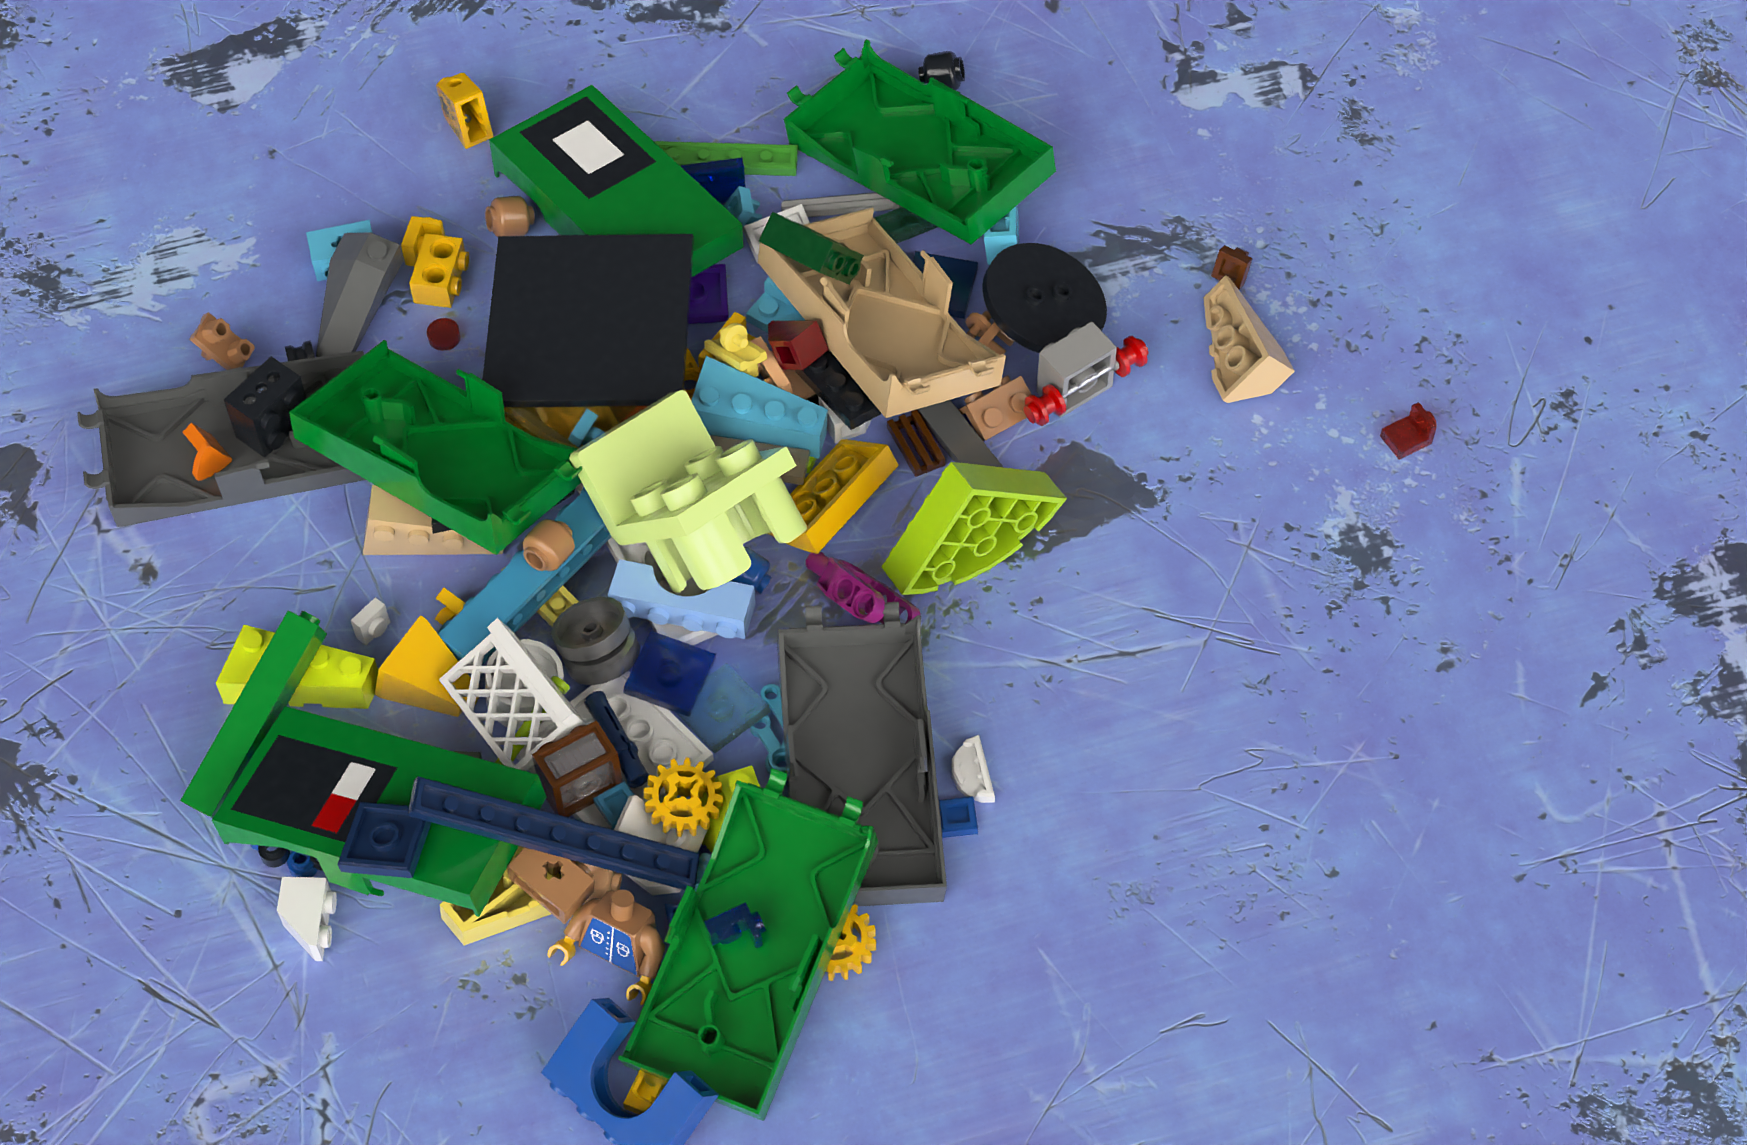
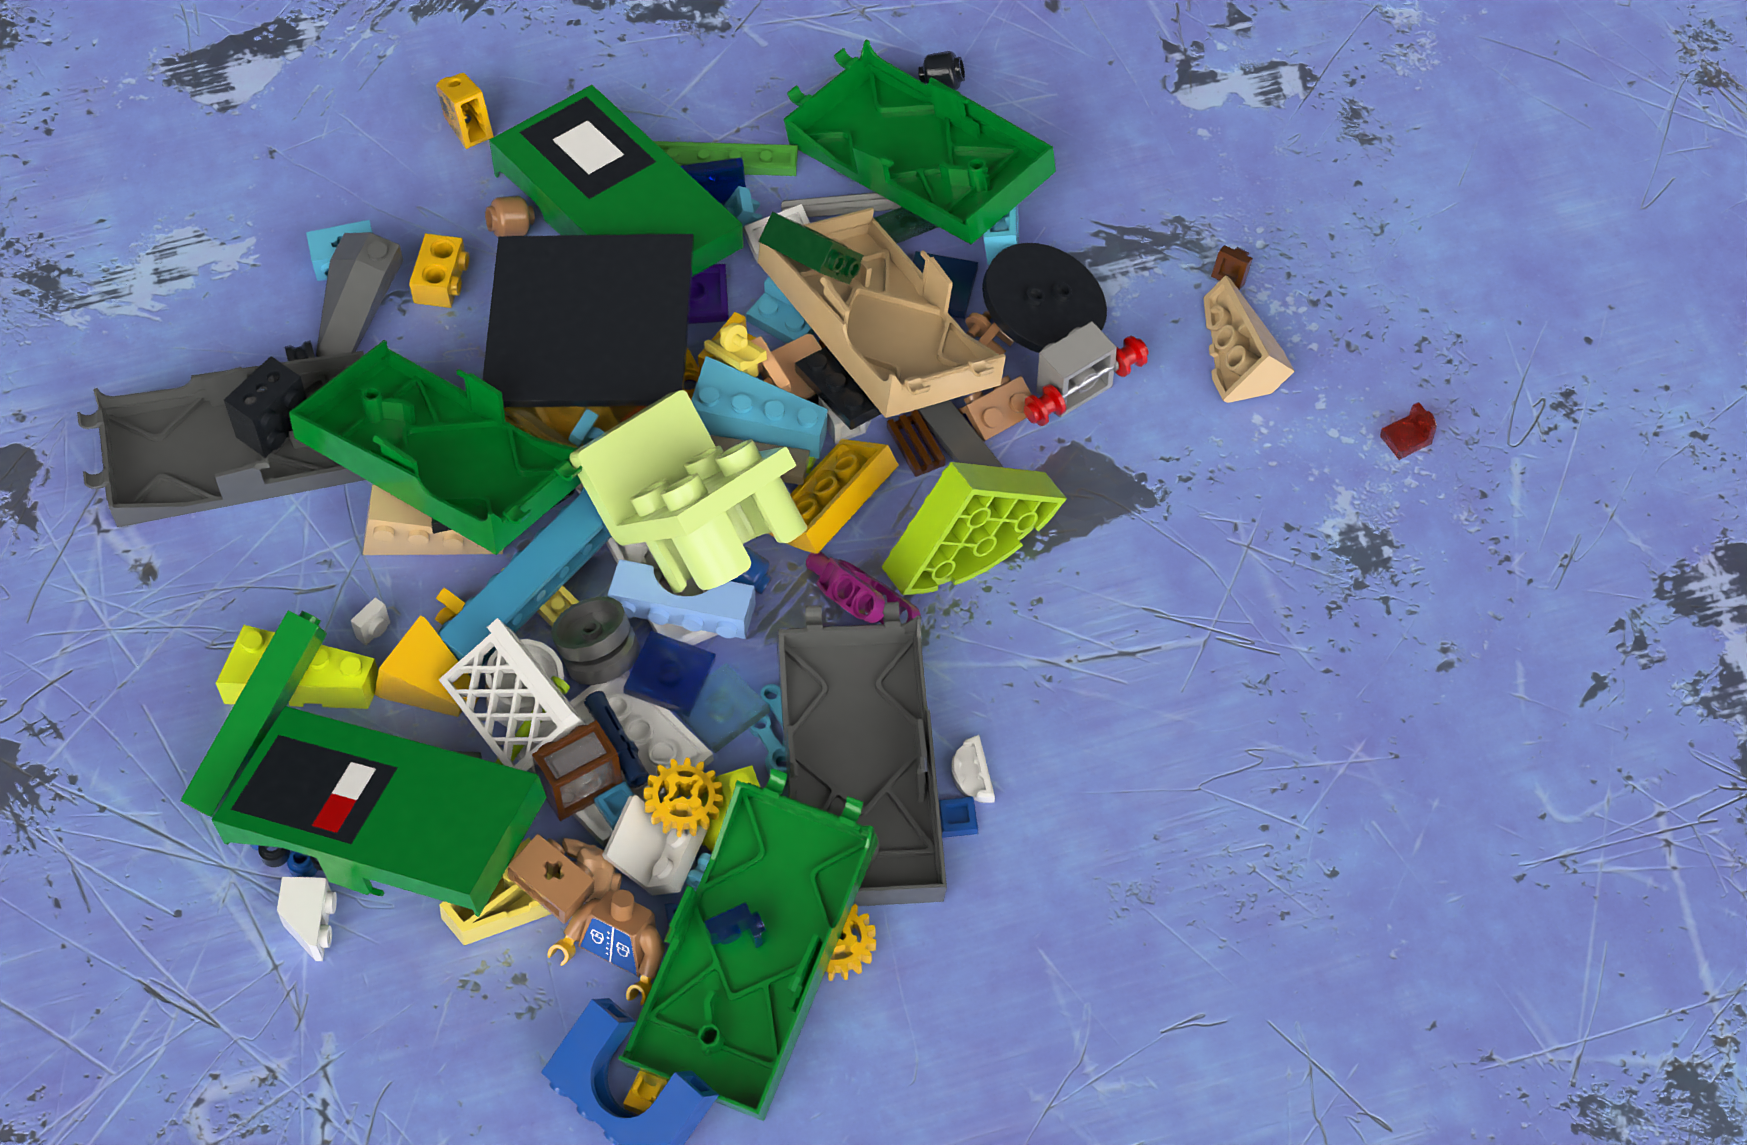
orange tile [182,423,233,481] -> none
medium nougat hips [189,312,255,370] -> none
dark blue plate [337,802,432,878] -> none
yellow bracket [401,216,445,266] -> none
dark blue tile [407,776,700,890] -> none
clear red tile [427,318,461,351] -> none
medium nougat head [522,519,575,571] -> none
dark red slope [768,321,829,370] -> none

